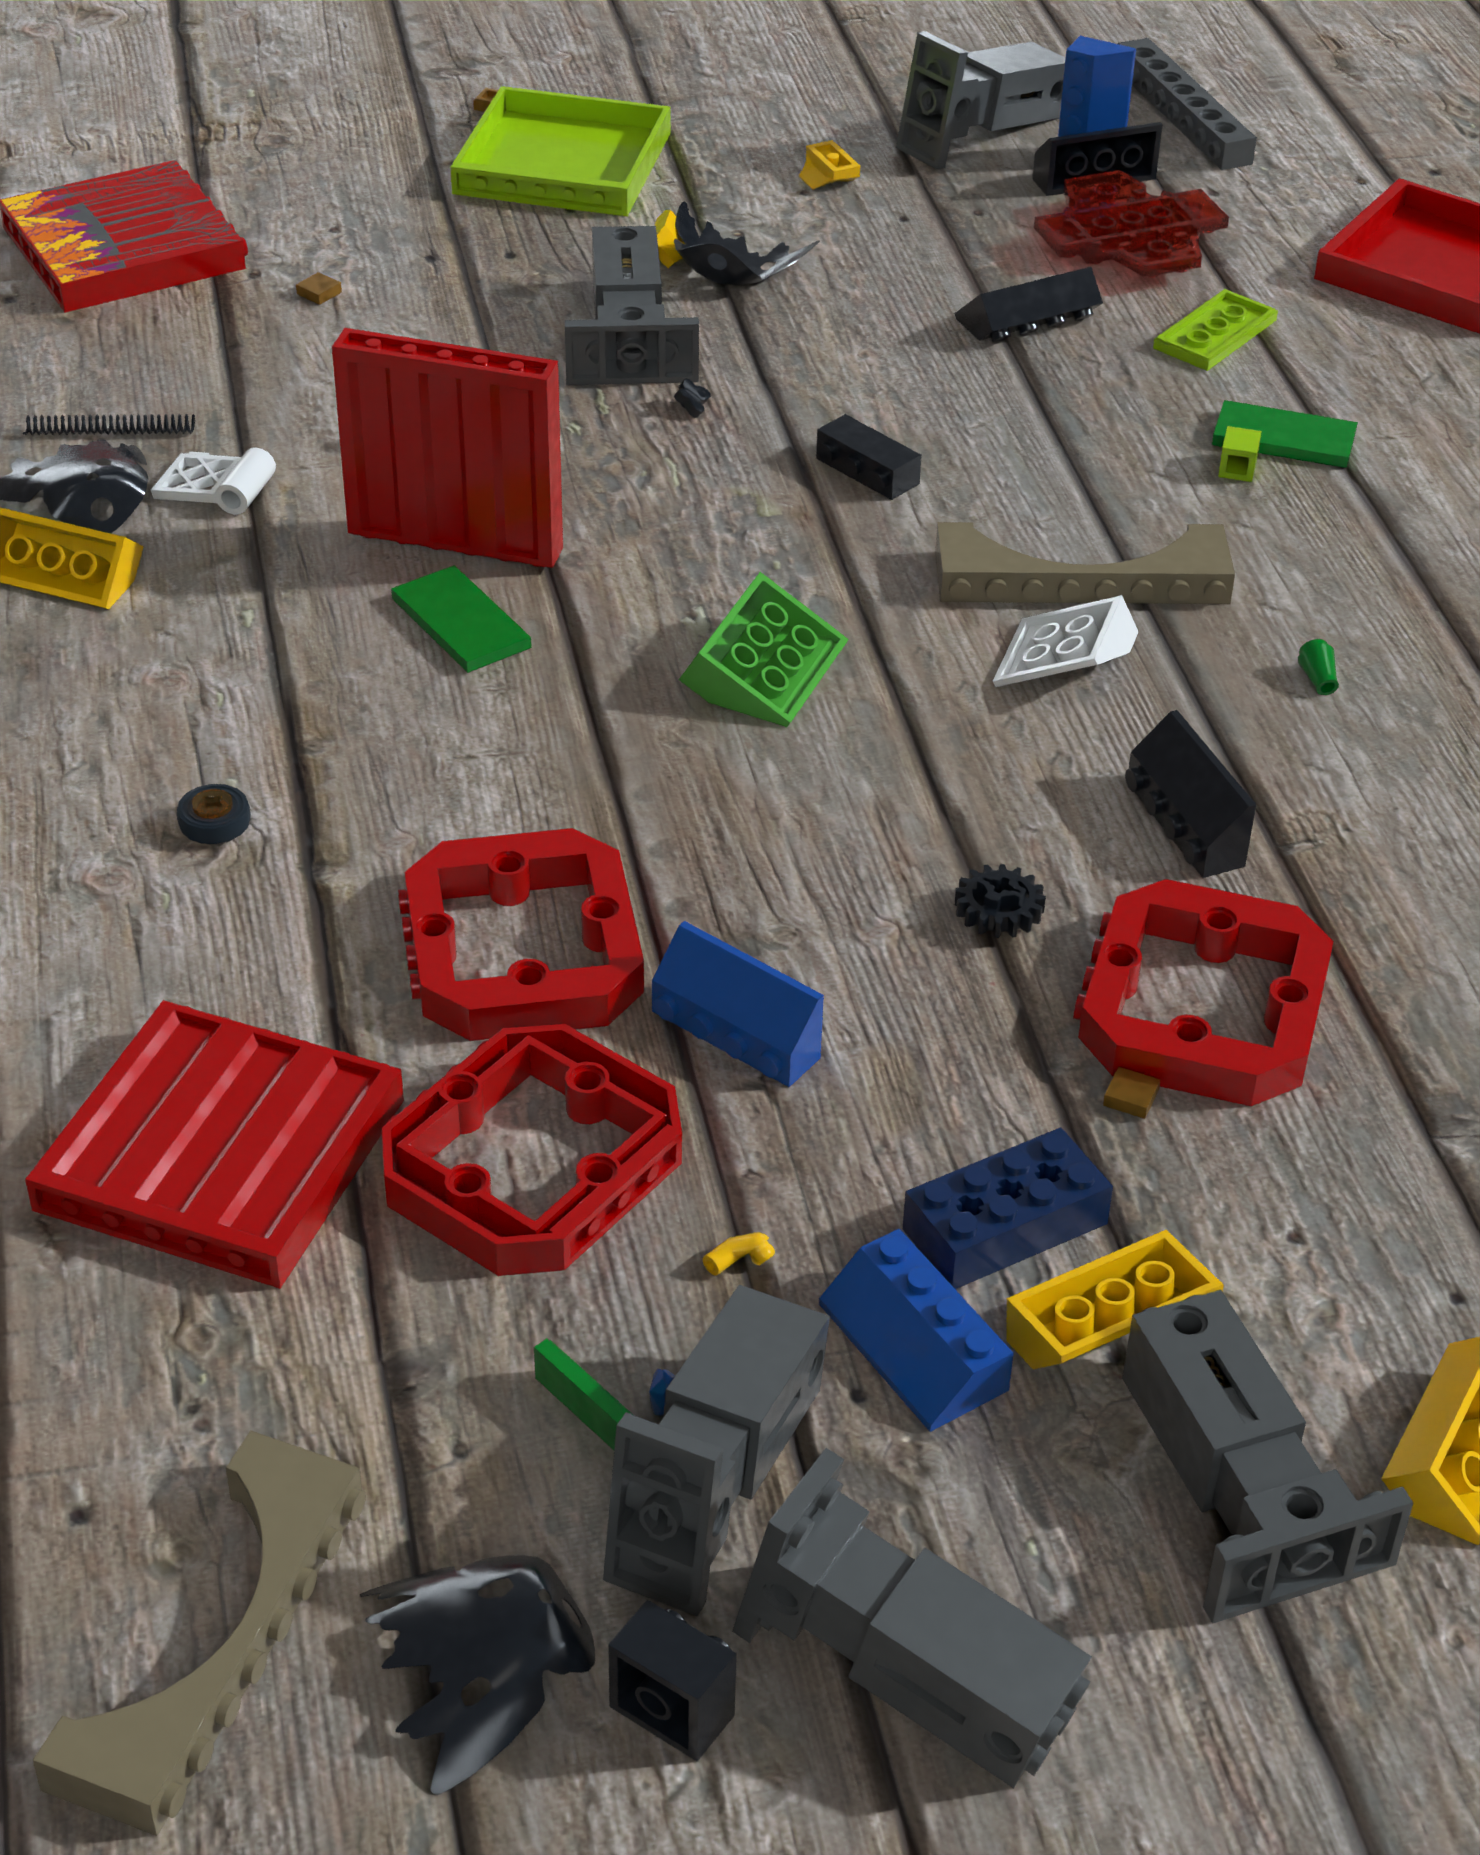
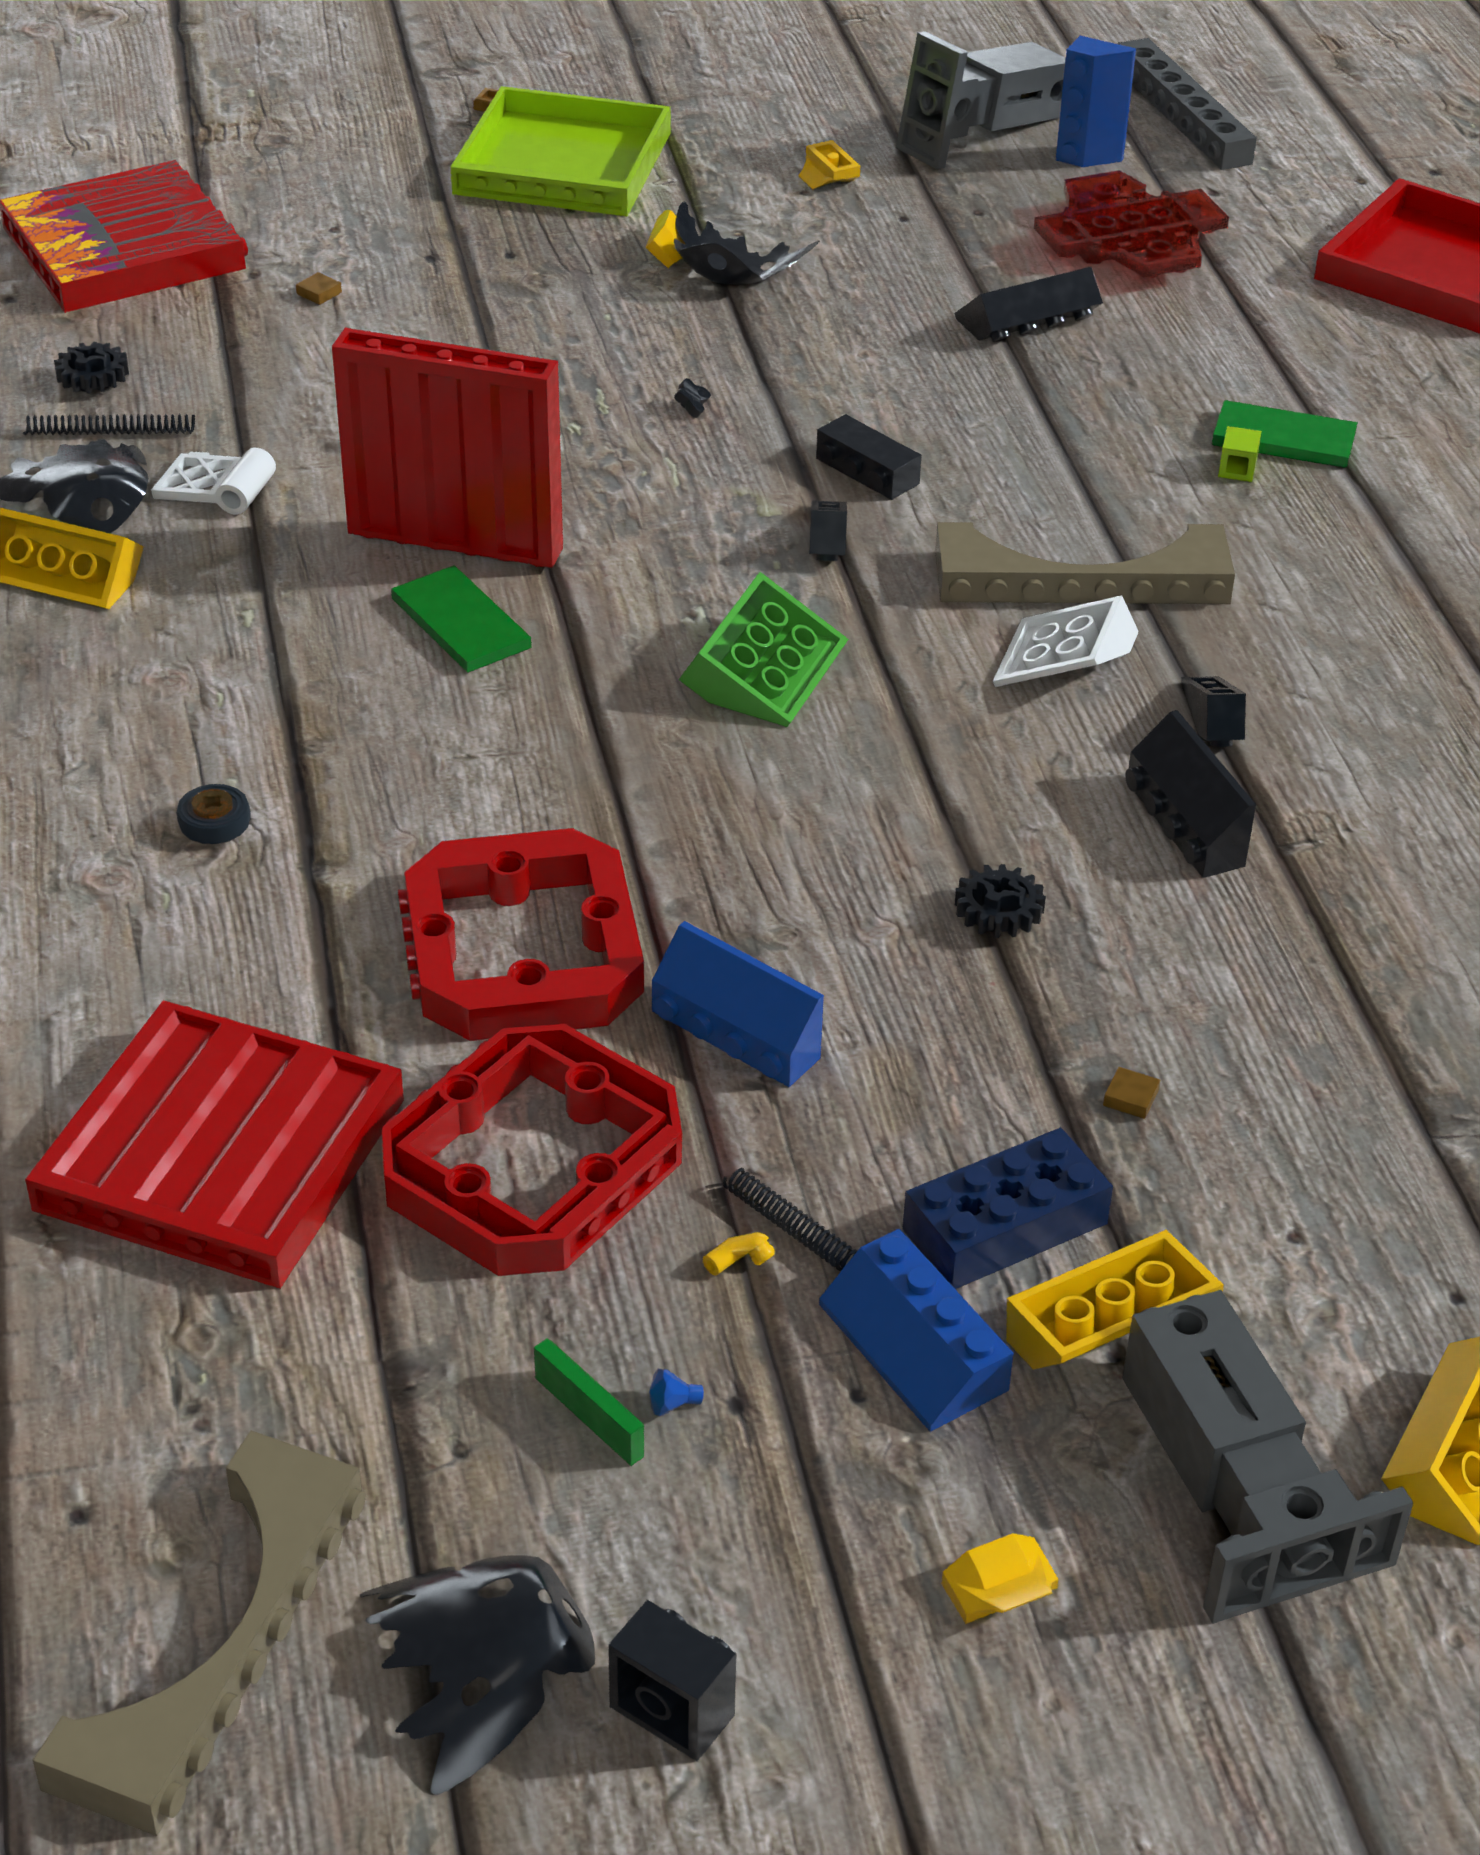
dark grey brick [565,226,699,385] -> none
dark grey brick [603,1285,830,1617] -> none
dark grey brick [732,1448,1092,1788] -> none
black slope [1032,122,1163,196] -> none
red panel [1073,879,1334,1106] -> none
lime tile [1153,289,1278,371] -> none
green cone [1298,639,1339,695] -> none
none -> black gear [54,342,129,394]
none -> black piece [723,1168,857,1271]
none -> black slope [809,500,847,561]
none -> yellow slope [941,1533,1059,1624]
none -> black slope [1181,676,1246,747]

